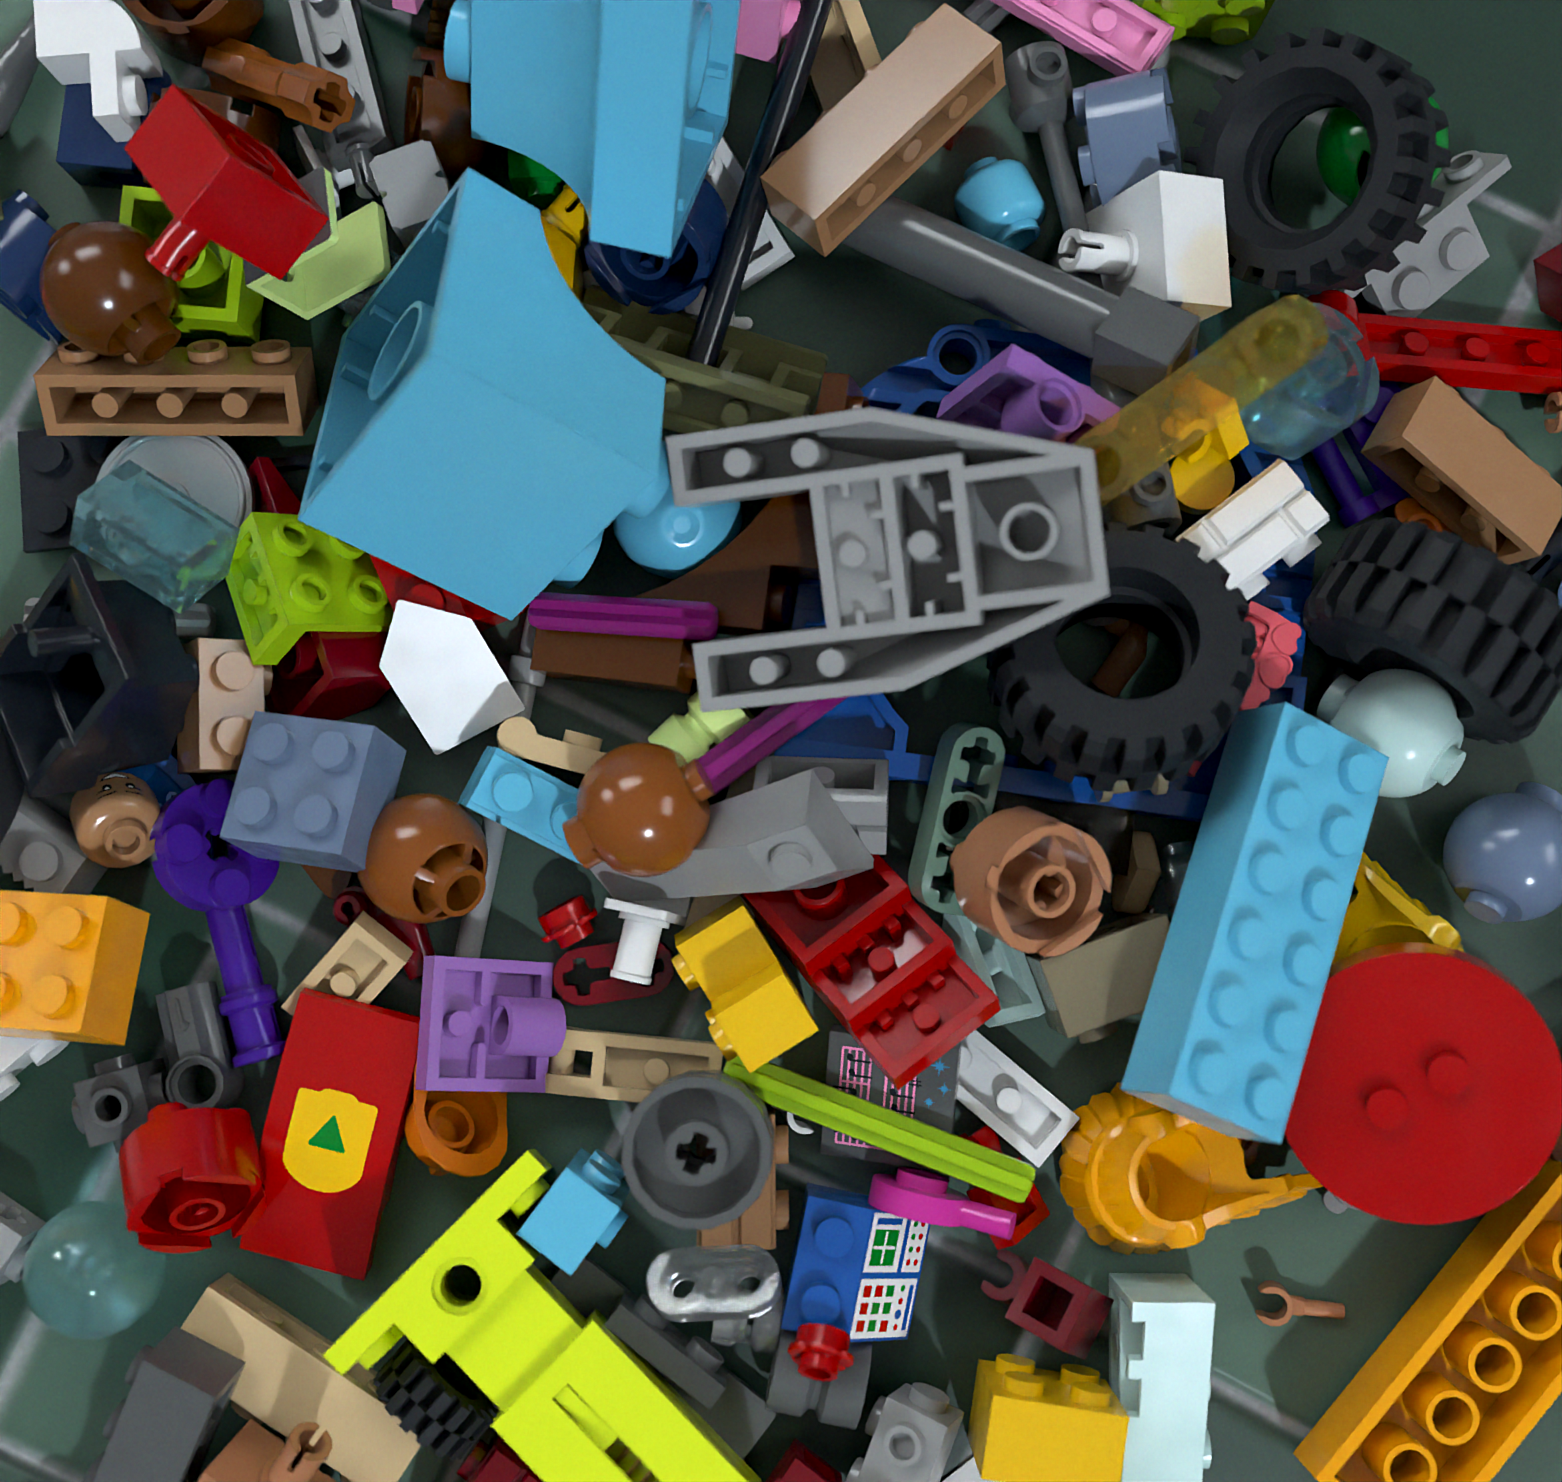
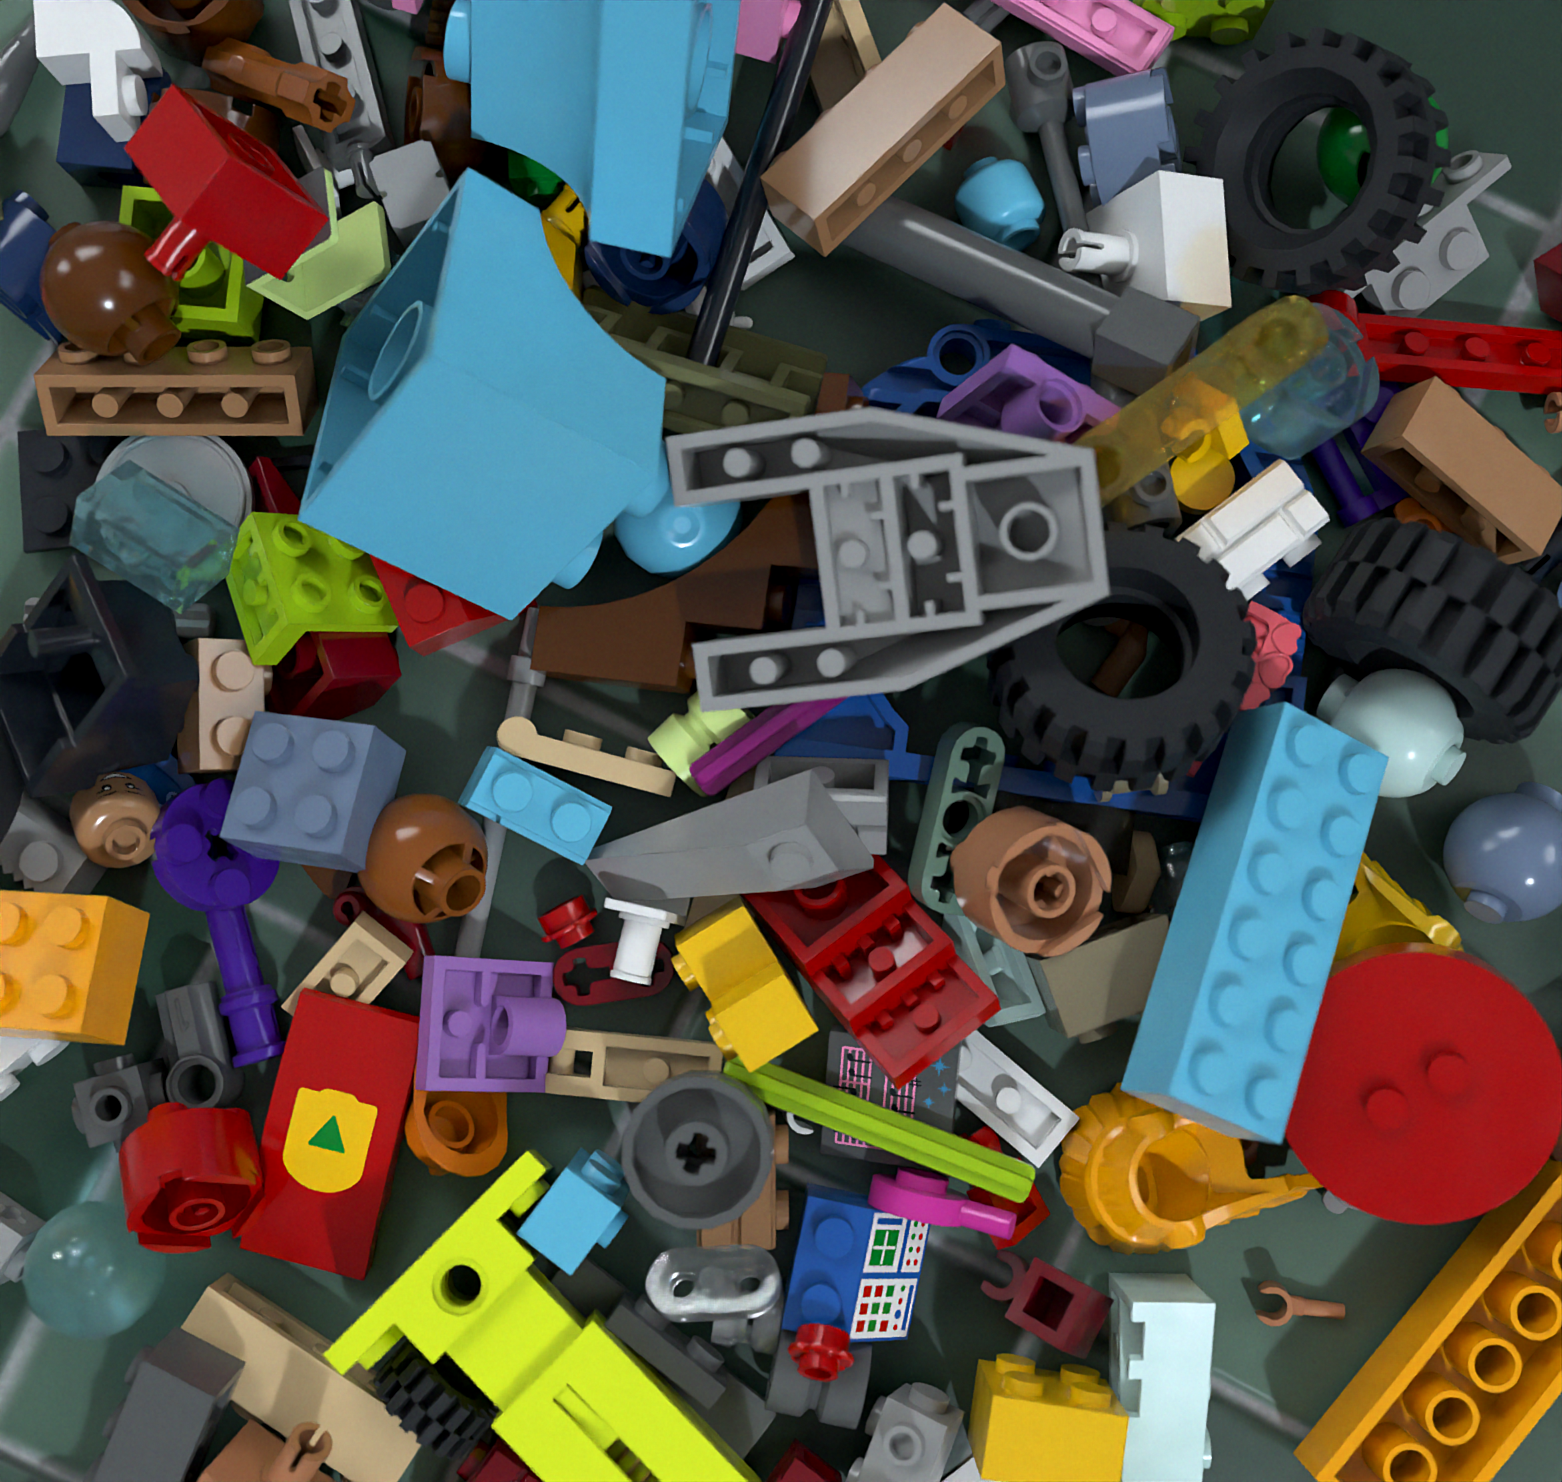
white sticker [379,600,525,755] -> none
magenta axle [528,592,719,640] -> none
dark orange brick [562,742,715,877] -> none

